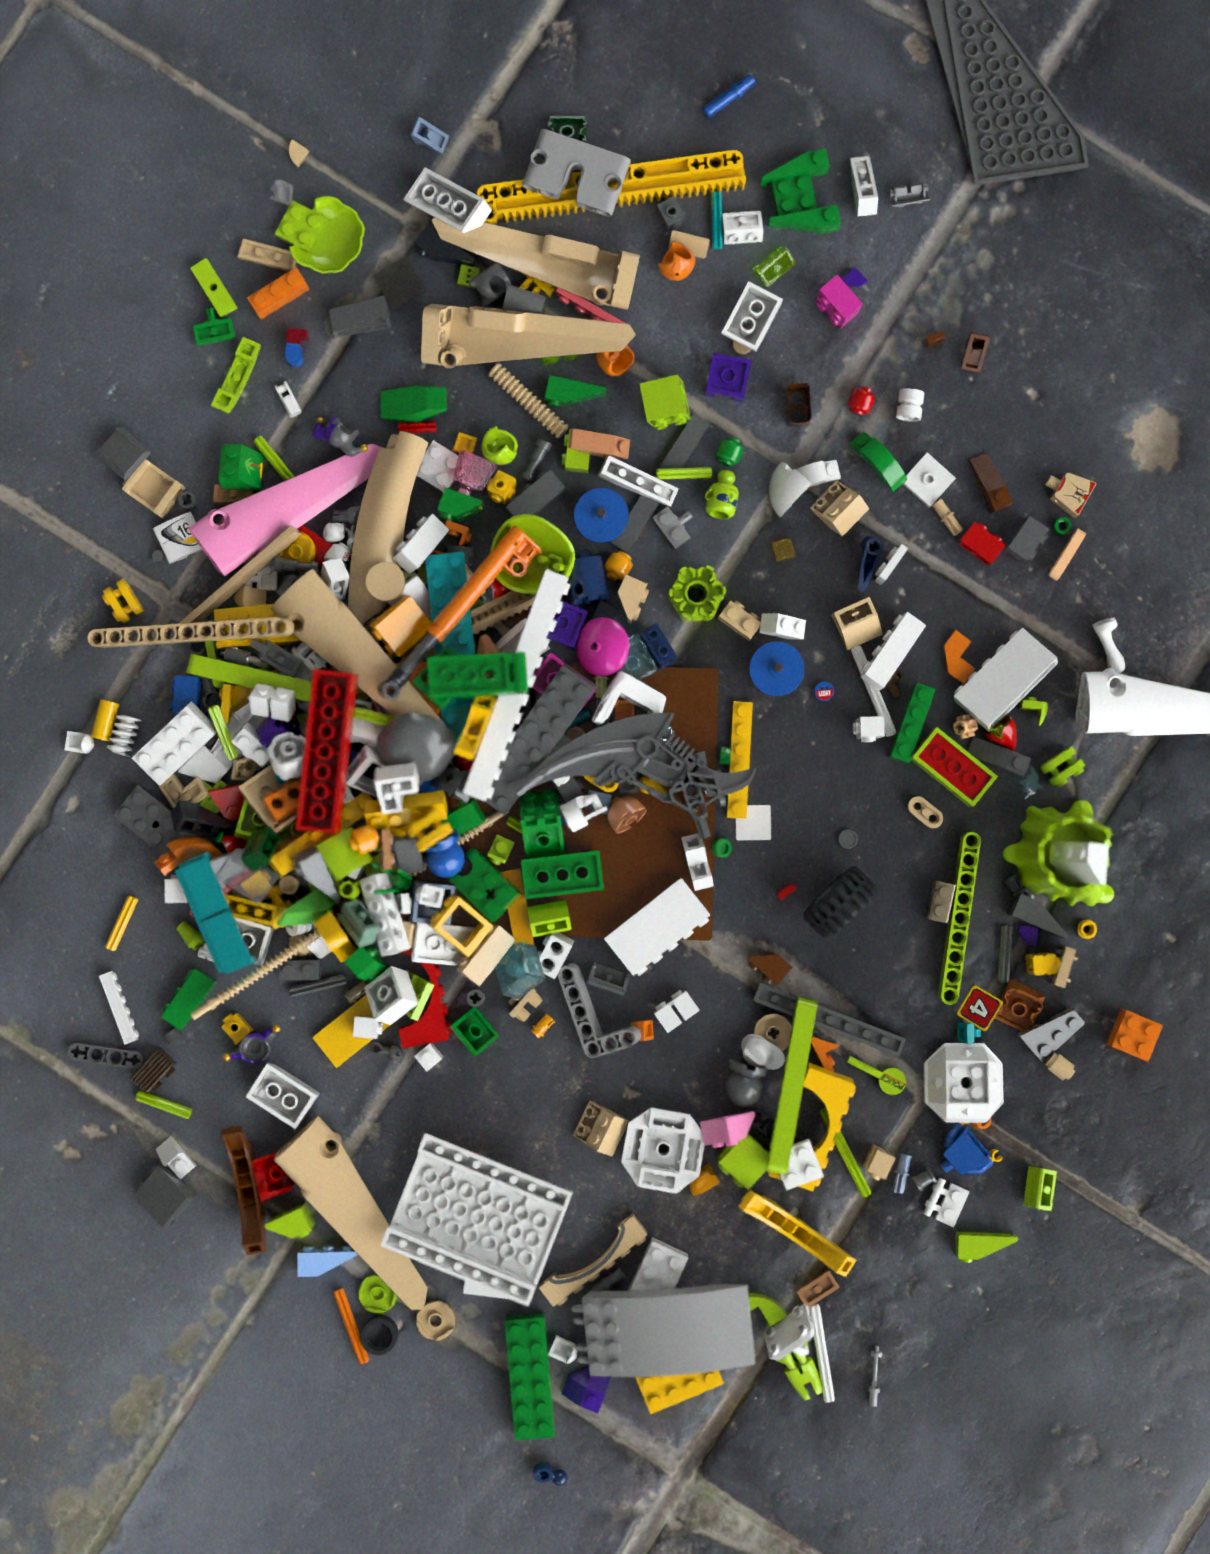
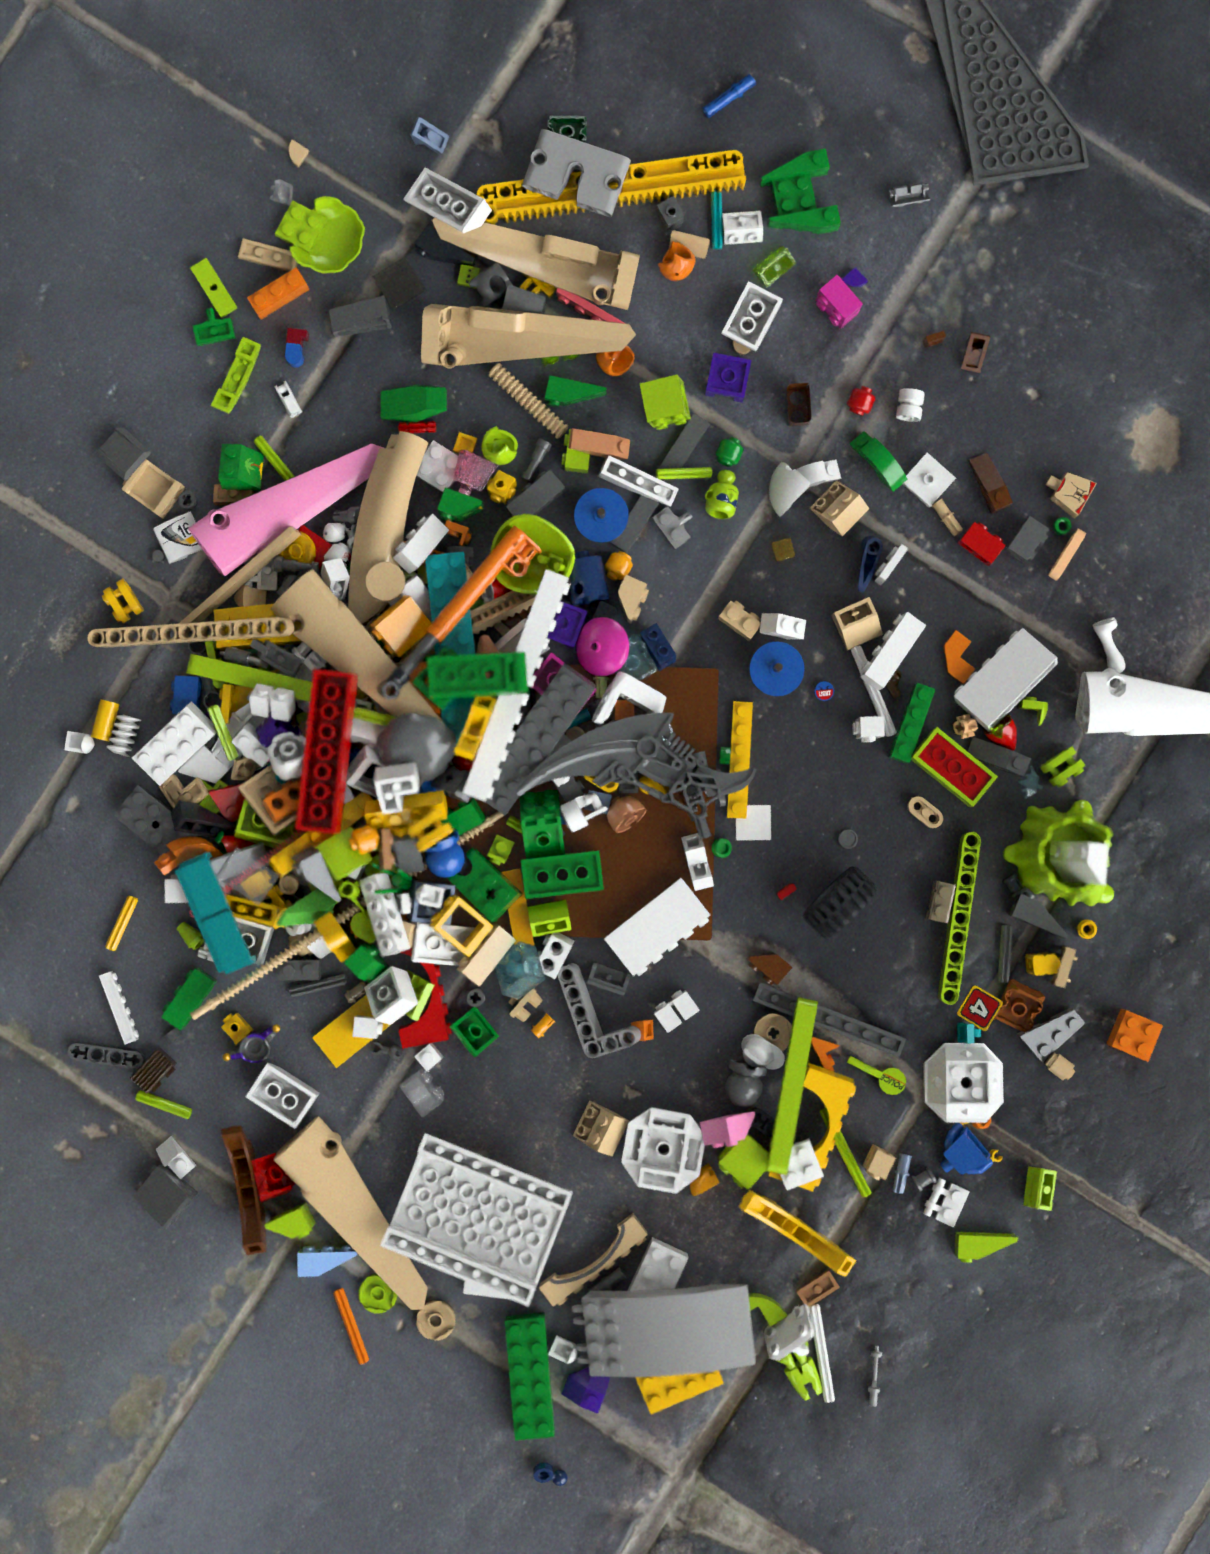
dark green brick [241,826,280,872] -> none
dark grey piece [312,417,368,457] -> none
sand green brick [339,900,380,947] -> none
black tyre [360,1315,399,1356] -> none
lime piece [668,565,726,622] -> none
white slope [850,156,878,216] -> none
dark purple tile [1018,925,1039,947] -> none
none -> clear brick [399,1068,445,1118]

